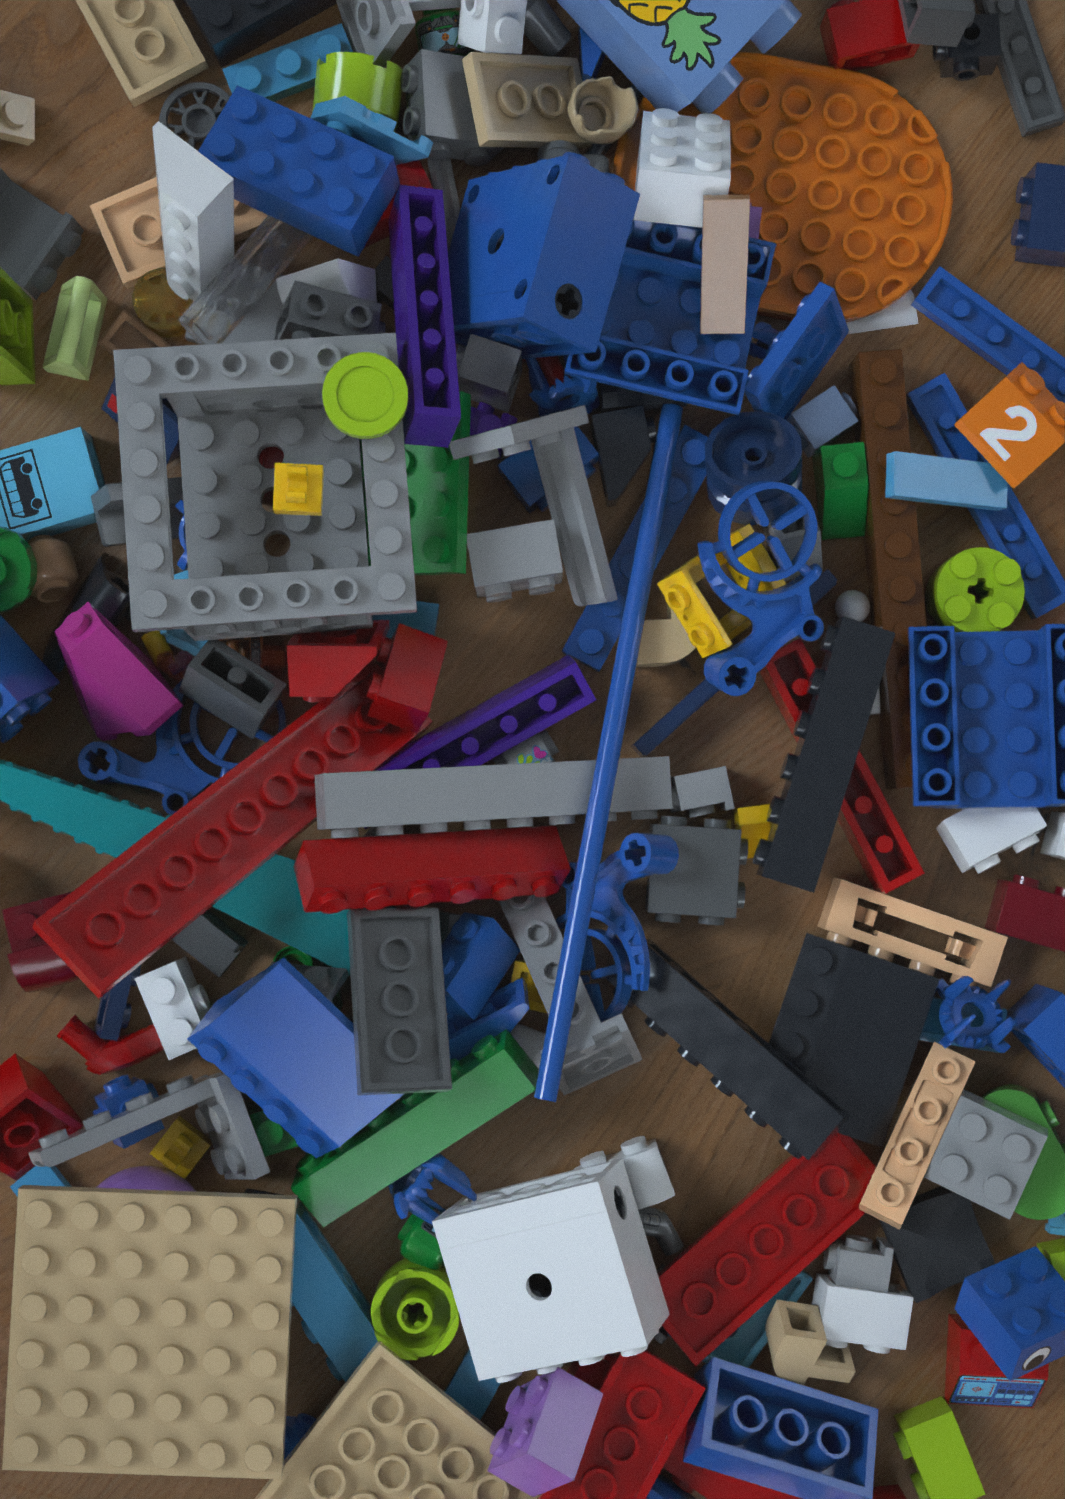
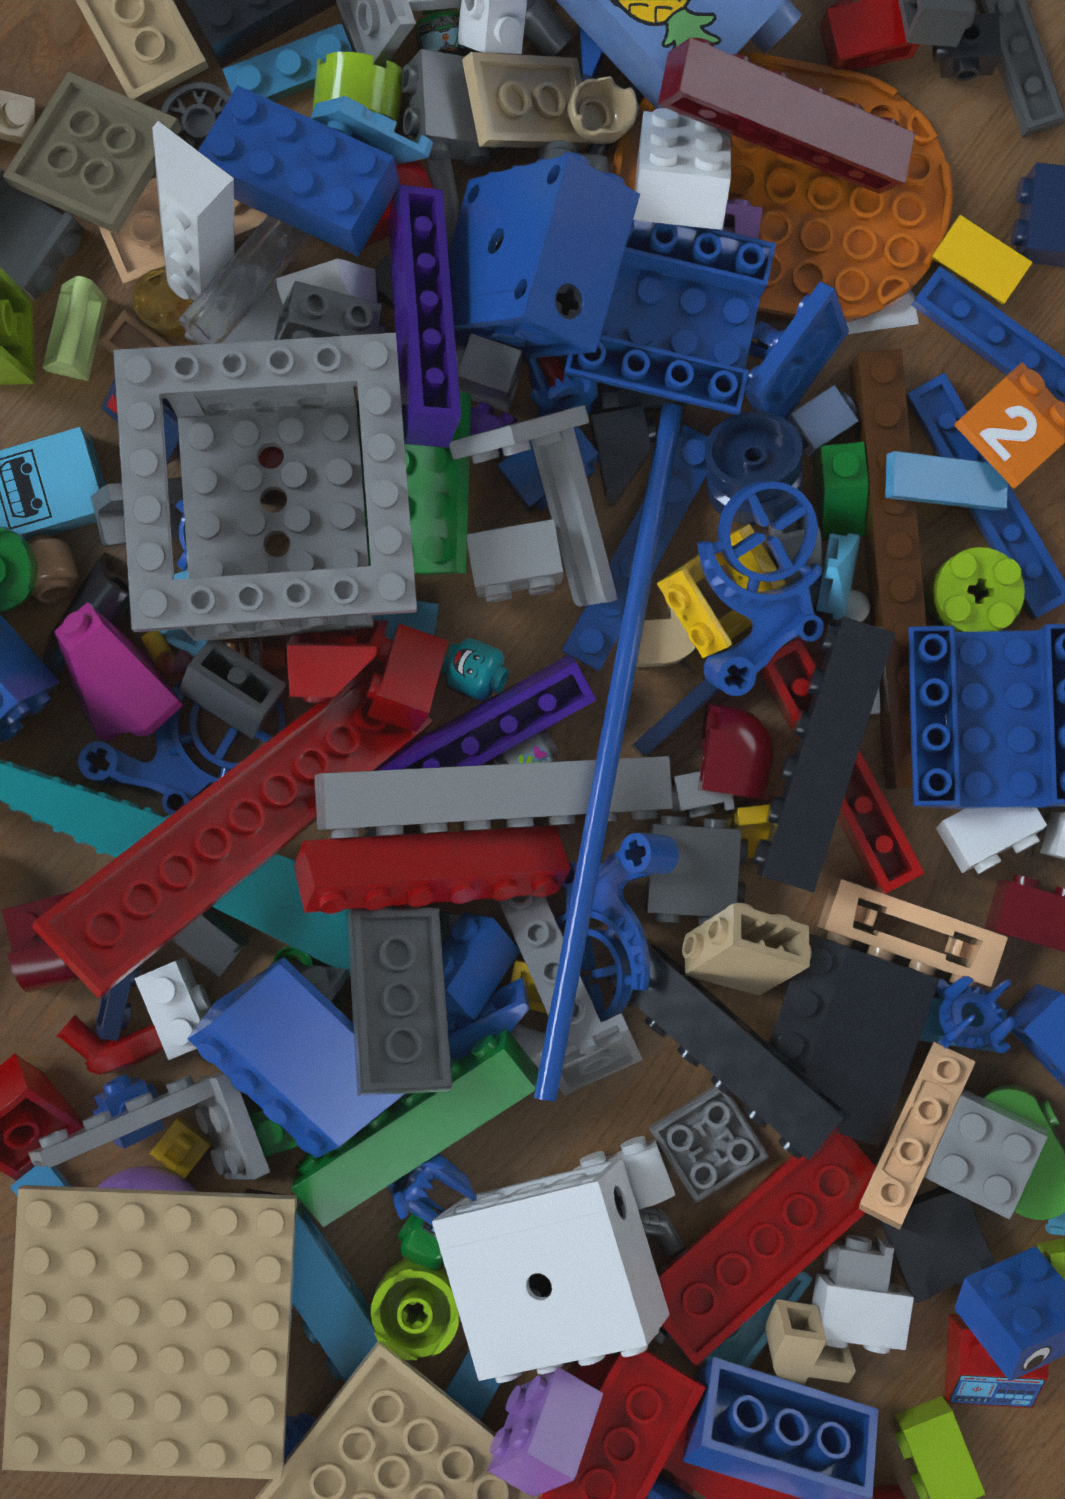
yellow tile [273,463,324,516] -> none
lime piece [322,352,408,439] -> none
medium nougat tile [700,195,750,334] -> none
none -> dark tan plate [3,72,182,234]
none -> teal head [441,638,509,701]
none -> light grey tile [648,1086,769,1203]
none -> brick [658,37,915,194]
none -> tan brick [682,903,811,996]
none -> dark red brick [698,703,773,800]
none -> medium azure slope [816,533,860,625]
none -> yellow hinge [931,215,1033,305]

